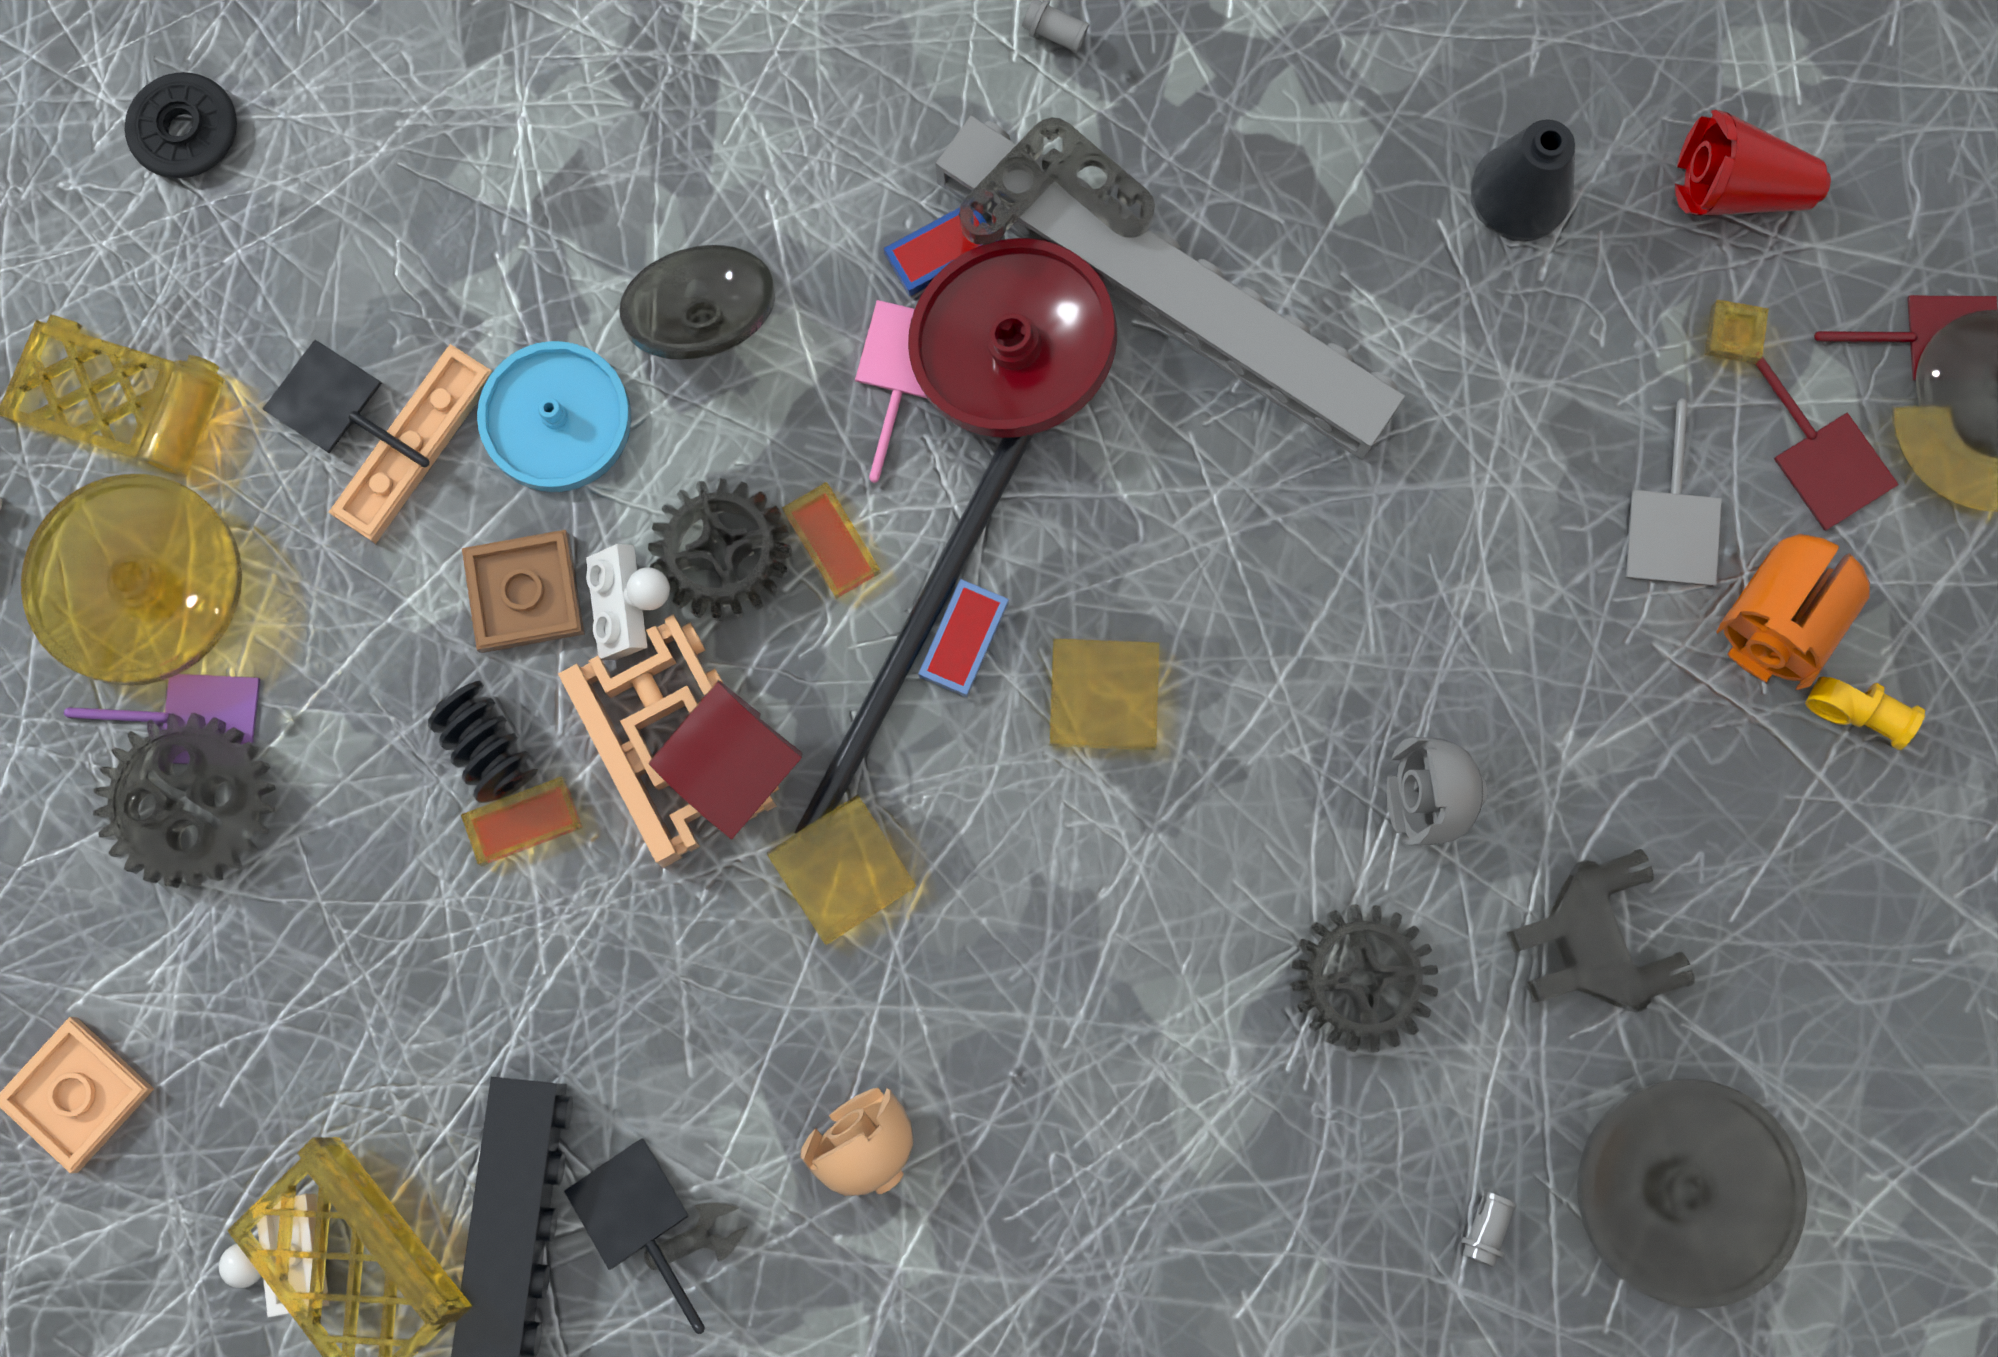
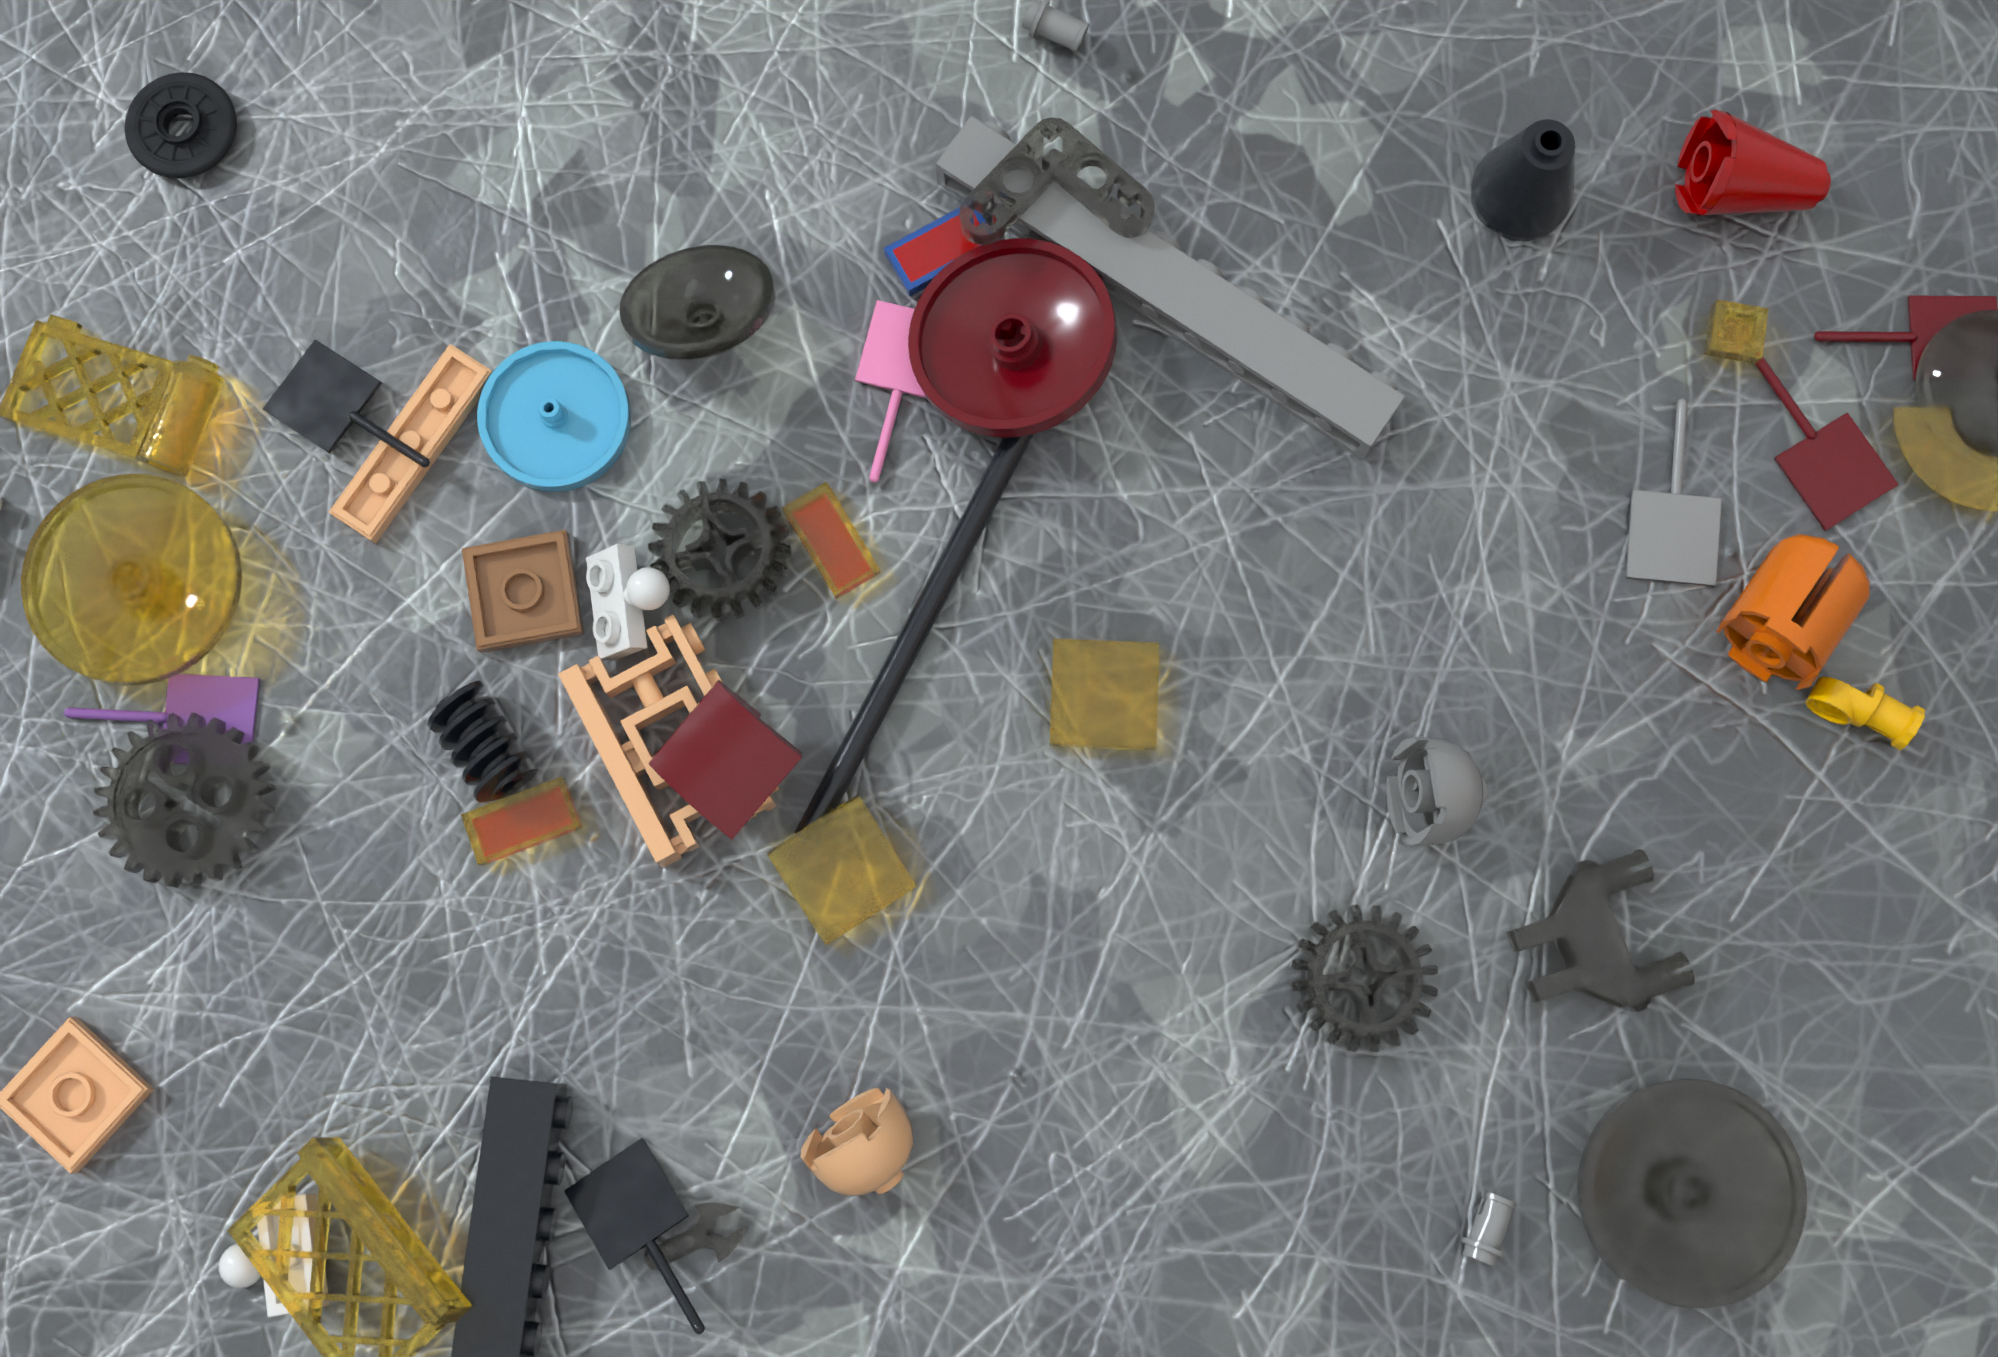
red tile [918,579,1009,698] -> none

